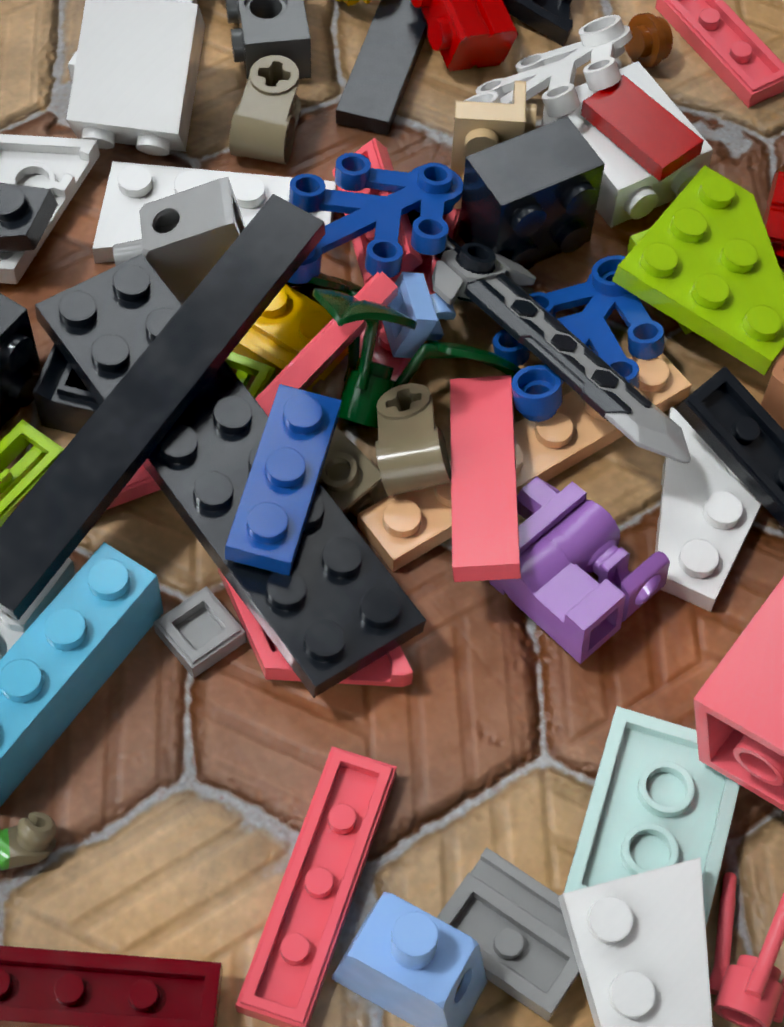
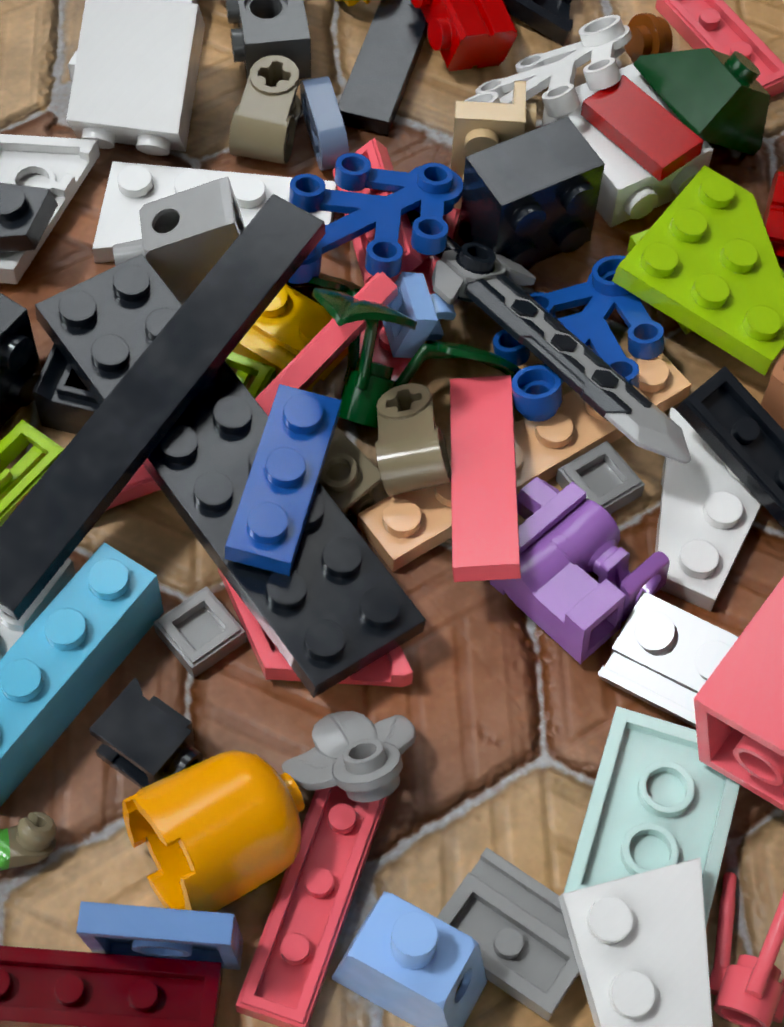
none -> medium blue tile [76,901,244,970]
none -> black window [89,678,203,788]
none -> light orange cylinder [122,750,304,912]
none -> light grey plate [282,711,416,802]
none -> sand blue beam [300,76,349,171]
none -> light grey tile [556,441,645,514]
none -> plate [598,591,738,728]
none -> dark green slope [633,48,770,156]

